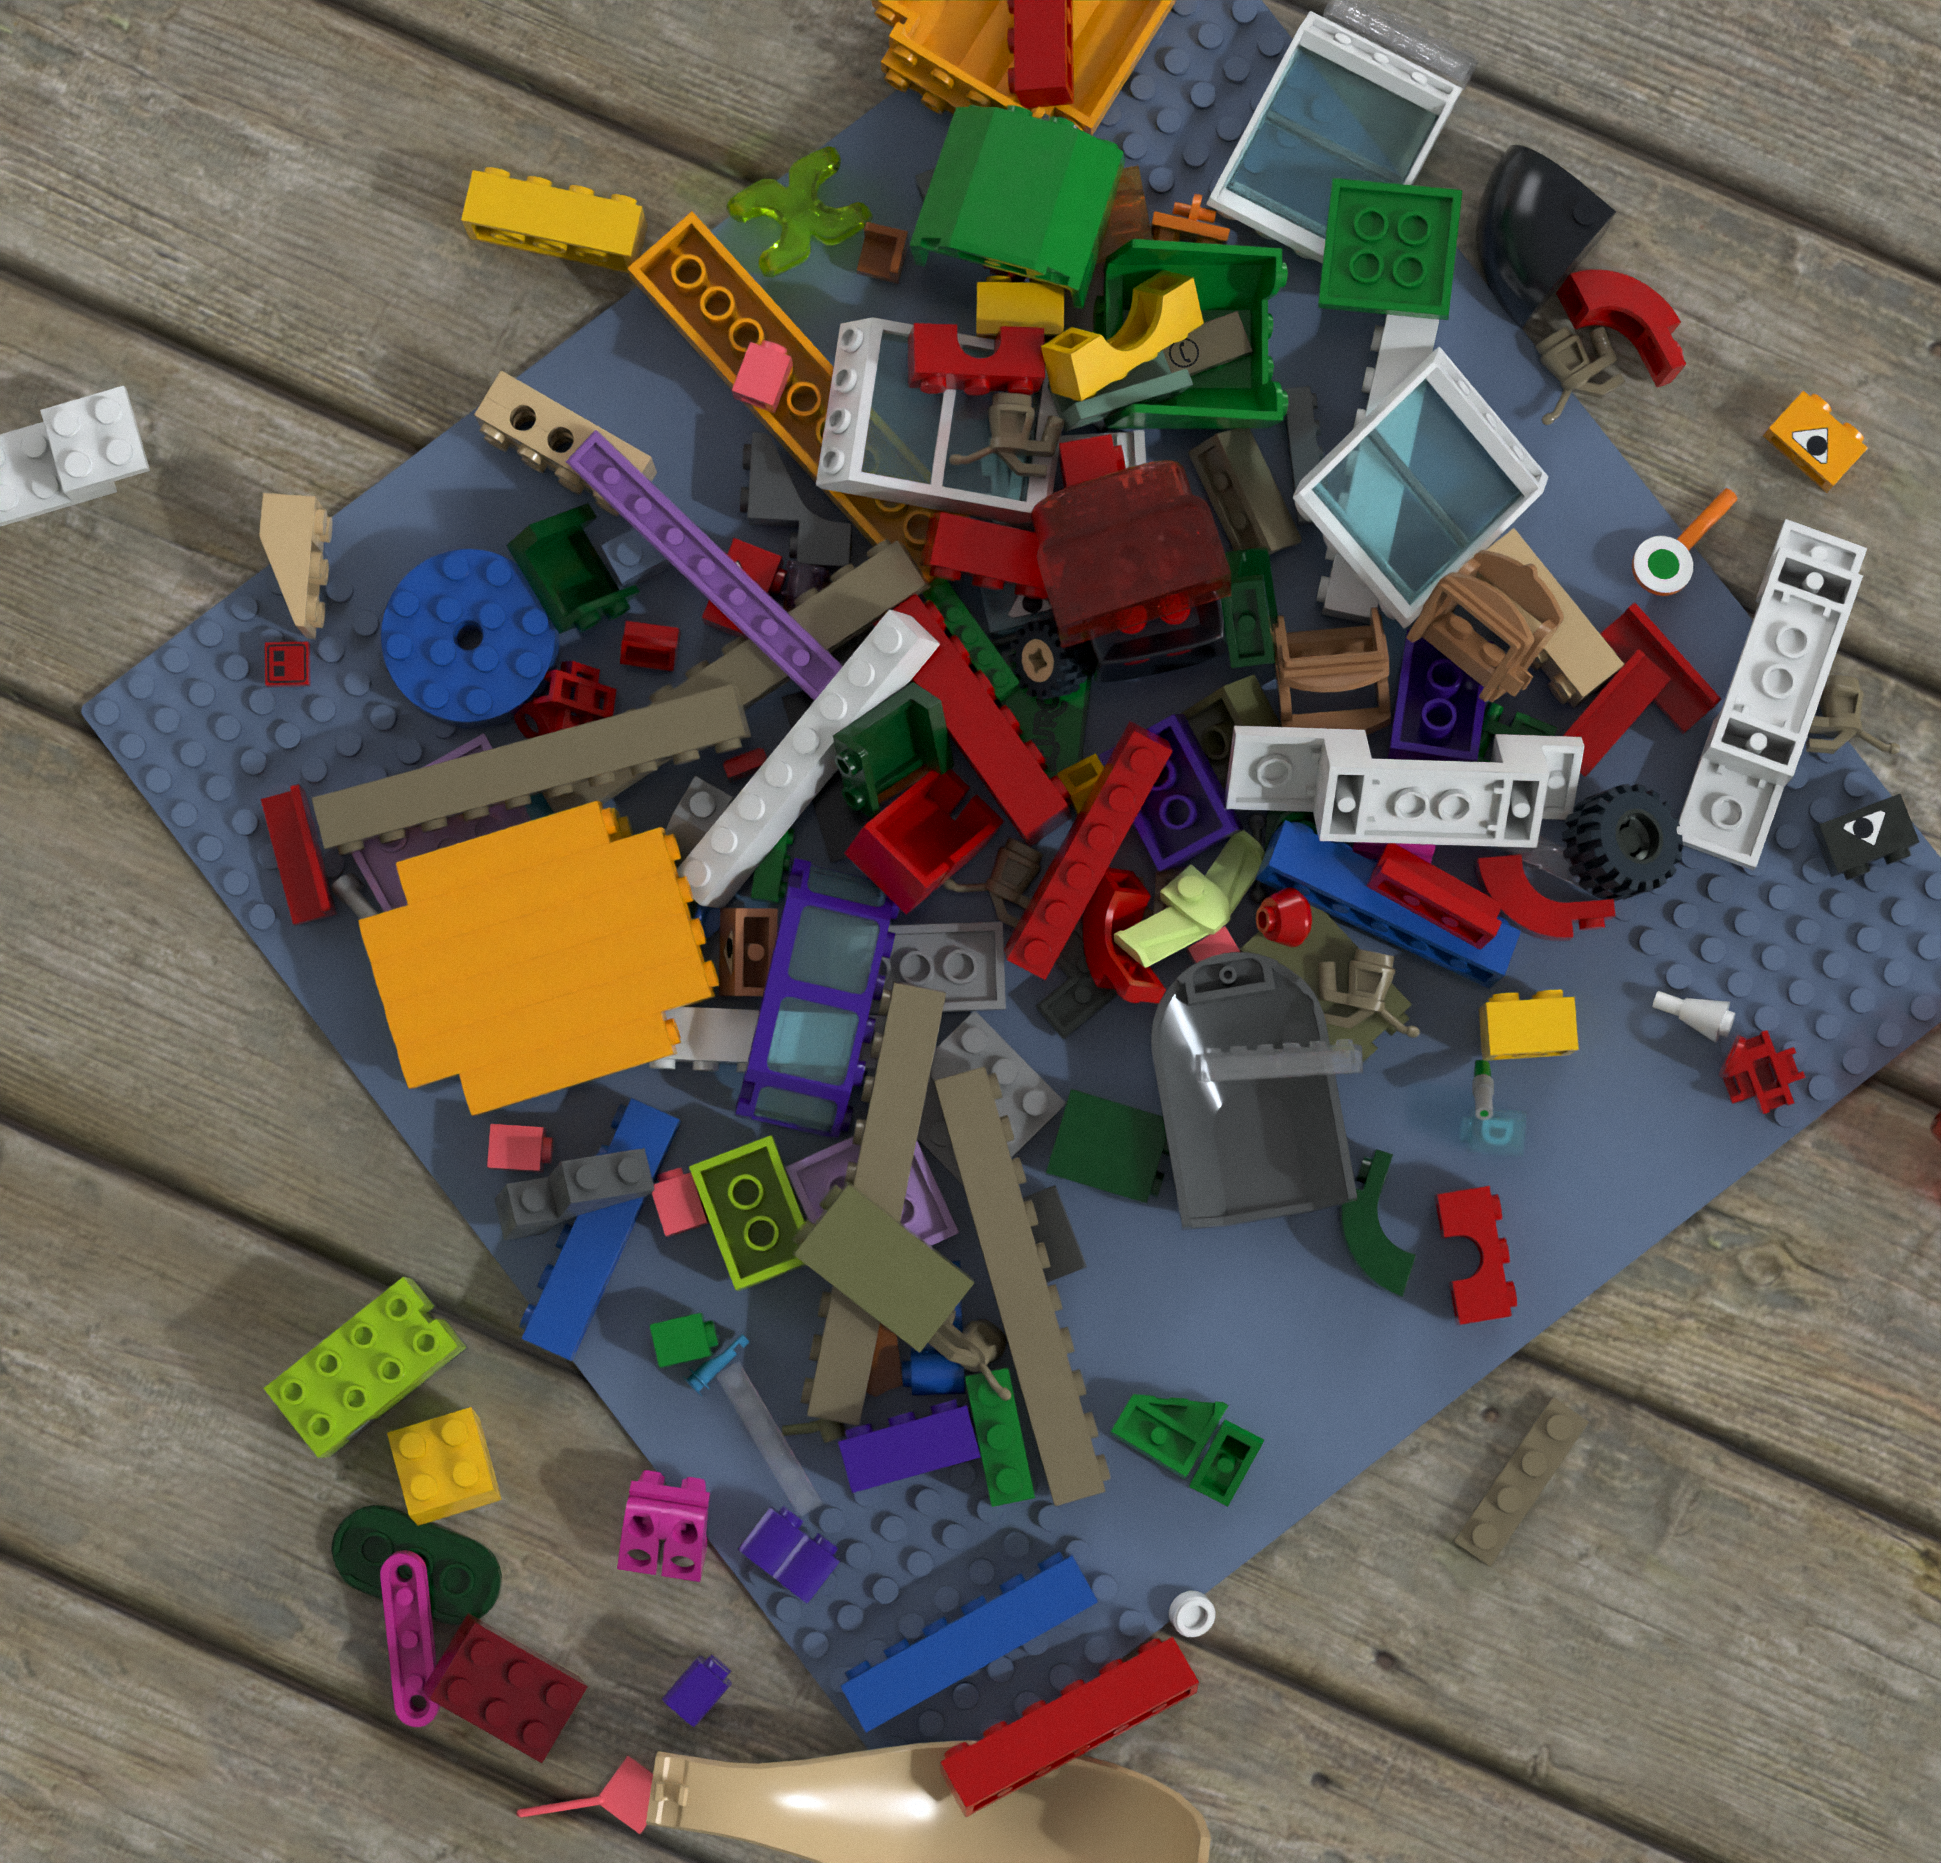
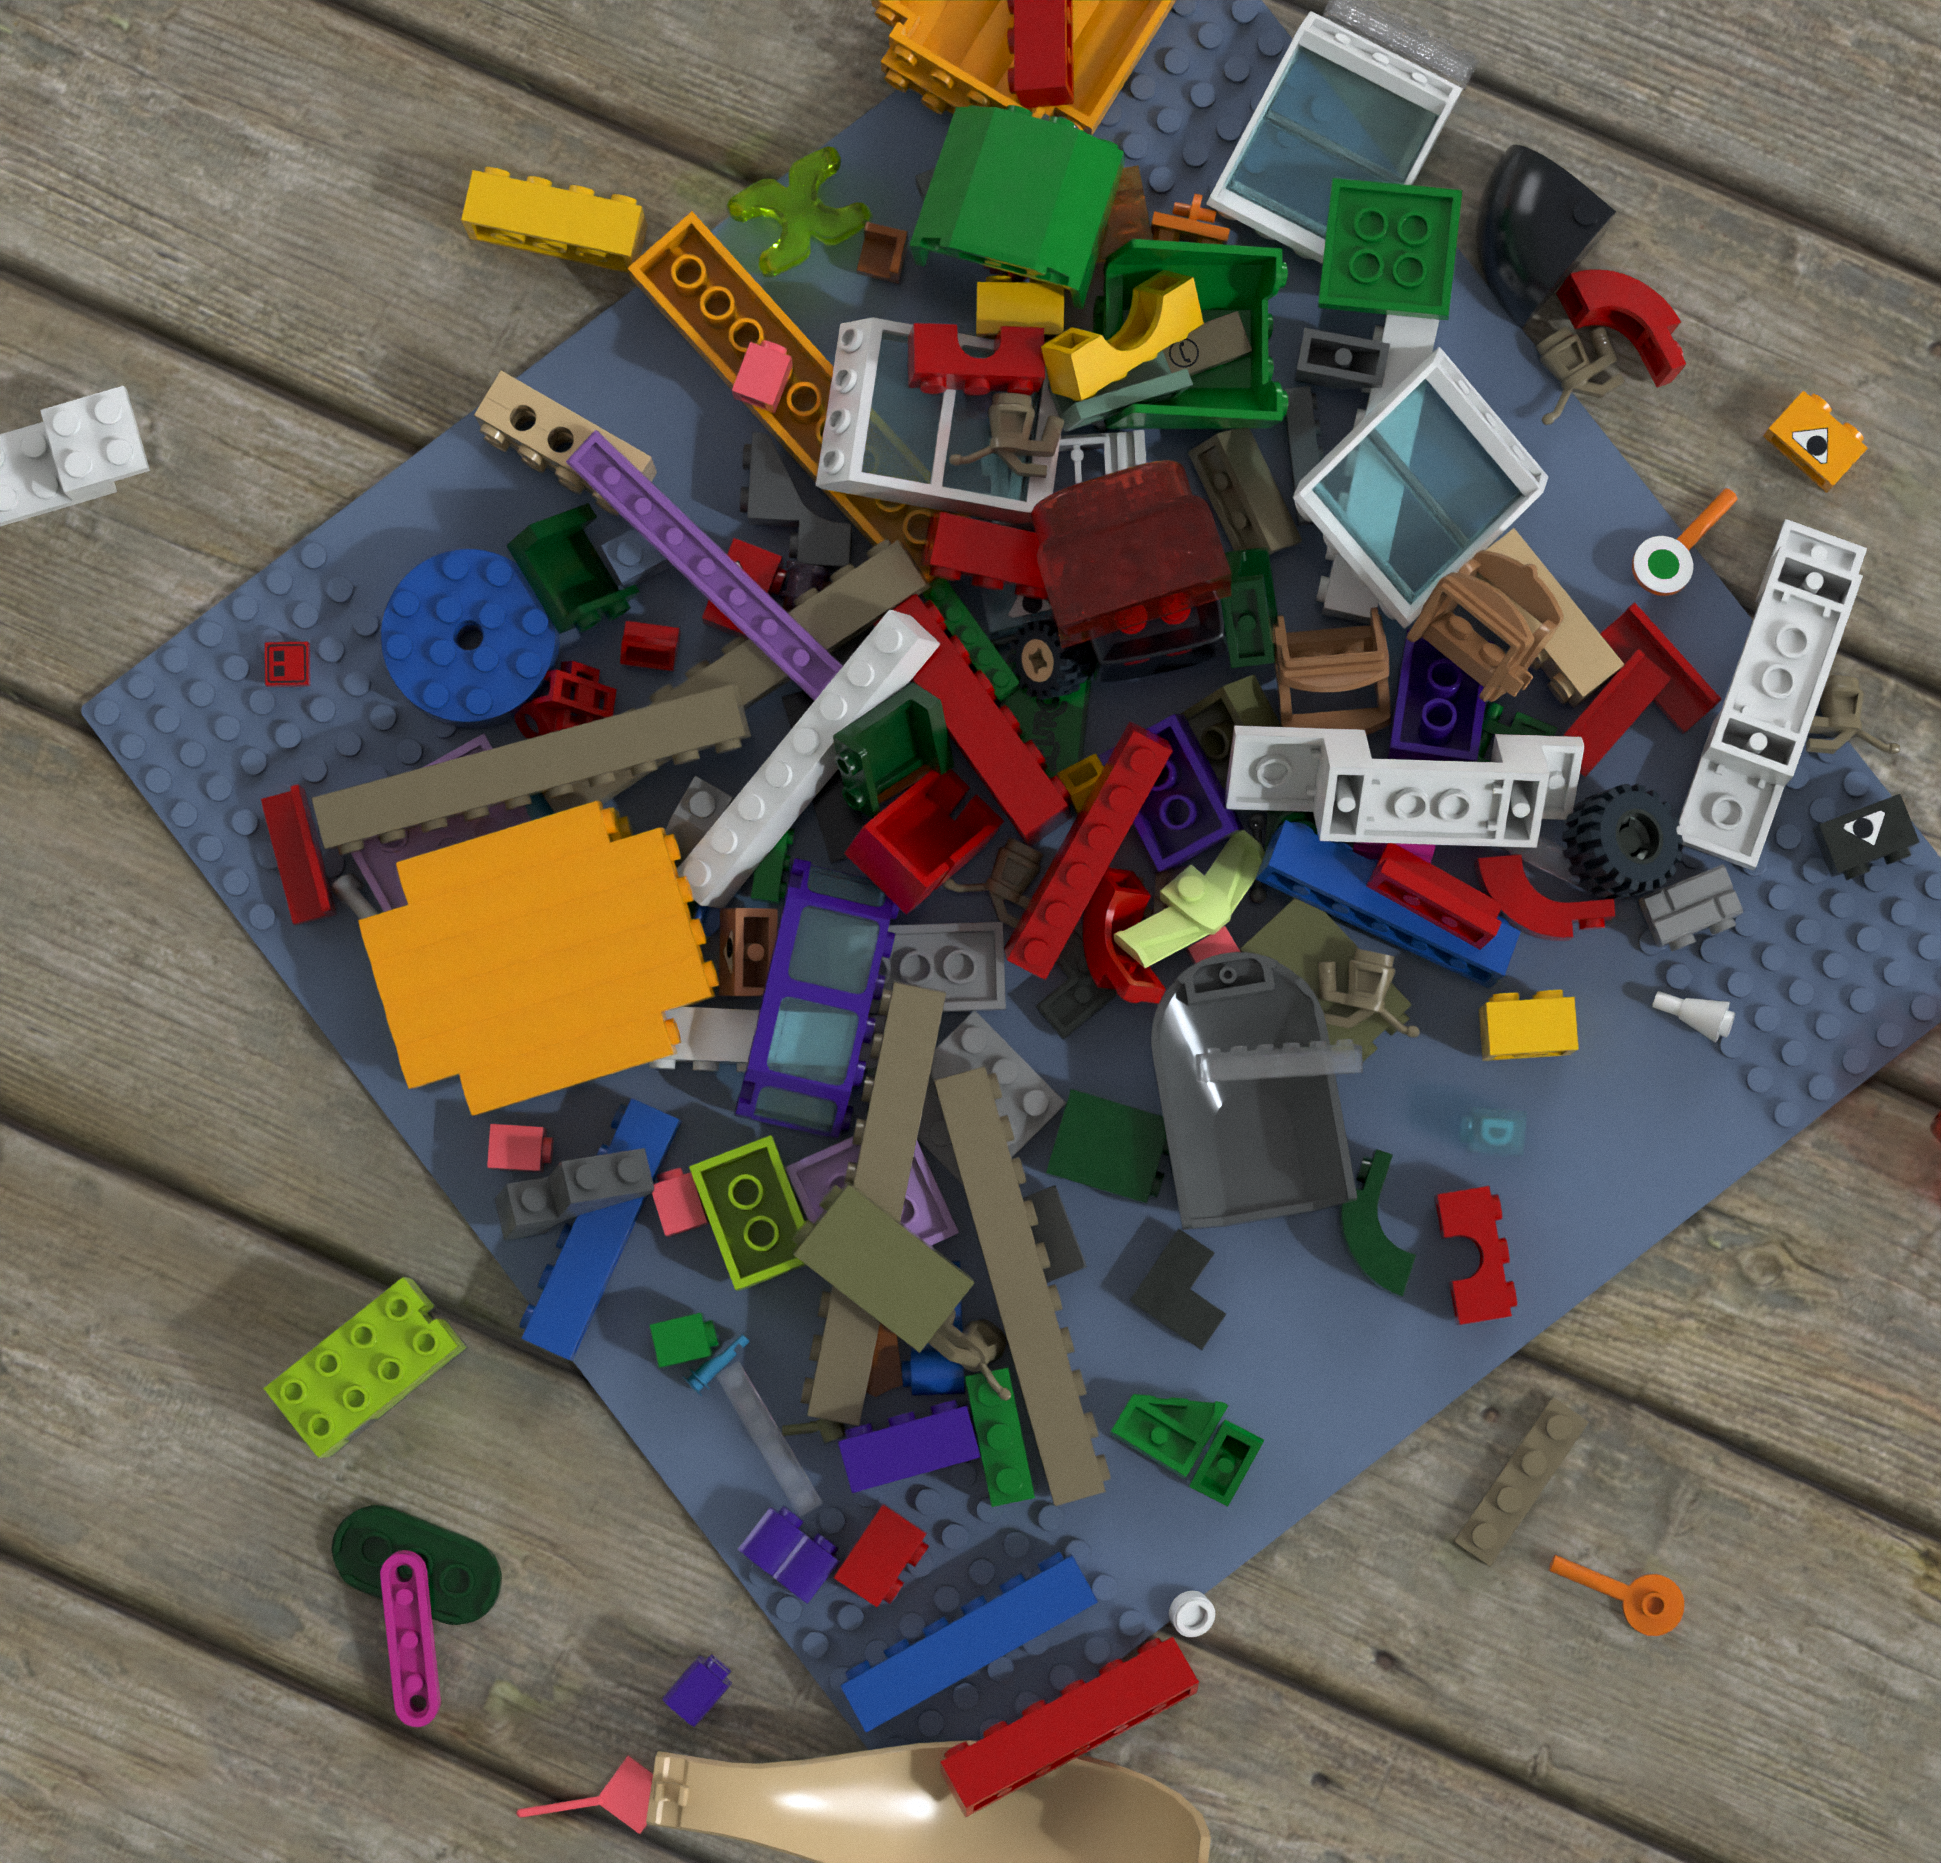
tan slope [259,493,332,639] -> none
yellow brick [387,1407,502,1526] -> none
dark red brick [422,1613,588,1763] -> none
dark pink hips [617,1470,710,1582] -> none
red tile [723,747,767,783] -> none
red brick [1059,434,1126,502] -> none
red cone [1256,887,1312,948] -> none
light grey piece [1472,1060,1494,1120] -> none
red piece [1718,1030,1806,1114] -> none
none -> red brick [833,1504,929,1607]
none -> pearl dark grey tile [1129,1228,1226,1350]
none -> dark grey slope [1295,328,1390,389]
none -> orange piece [1548,1555,1685,1636]
none -> light grey brick [1638,864,1743,952]

